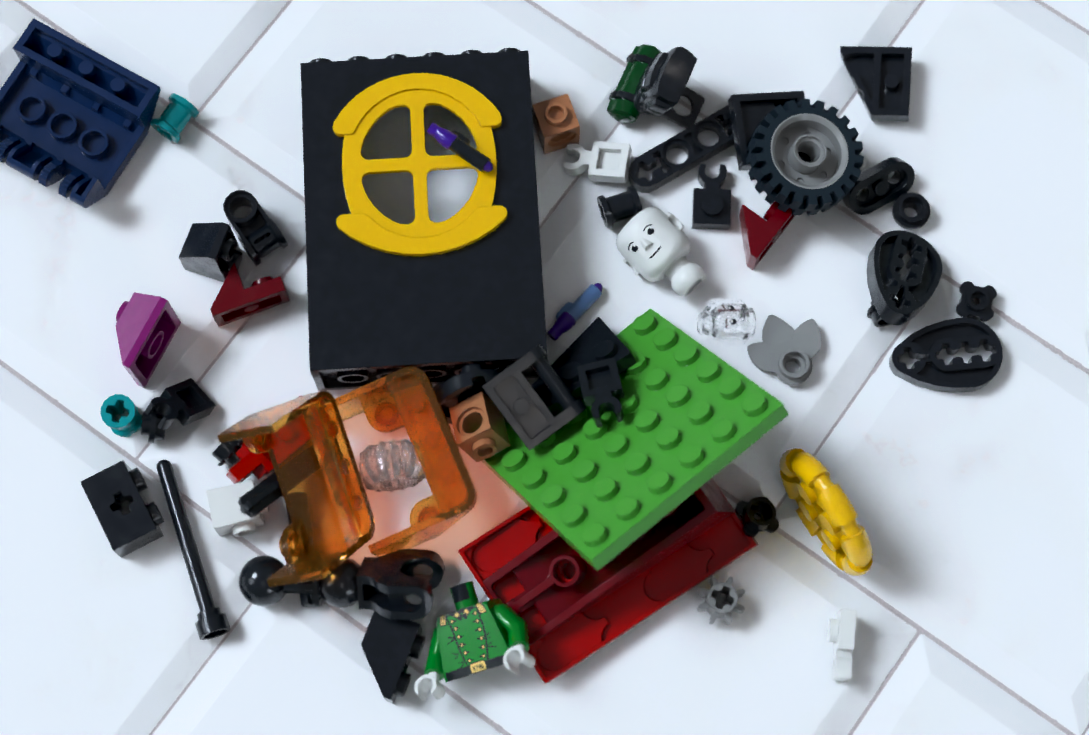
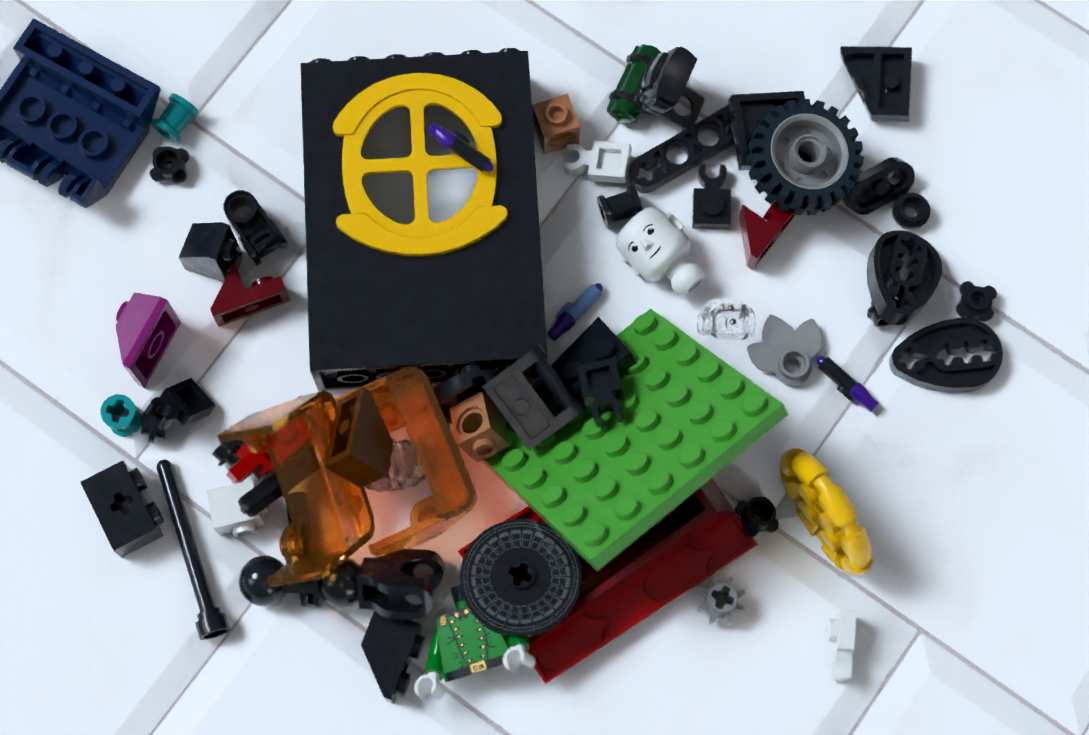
none -> black plate [150,146,190,184]
none -> reddish brown slope [324,387,394,488]
none -> black piece [460,519,582,638]
none -> piece [816,356,879,412]

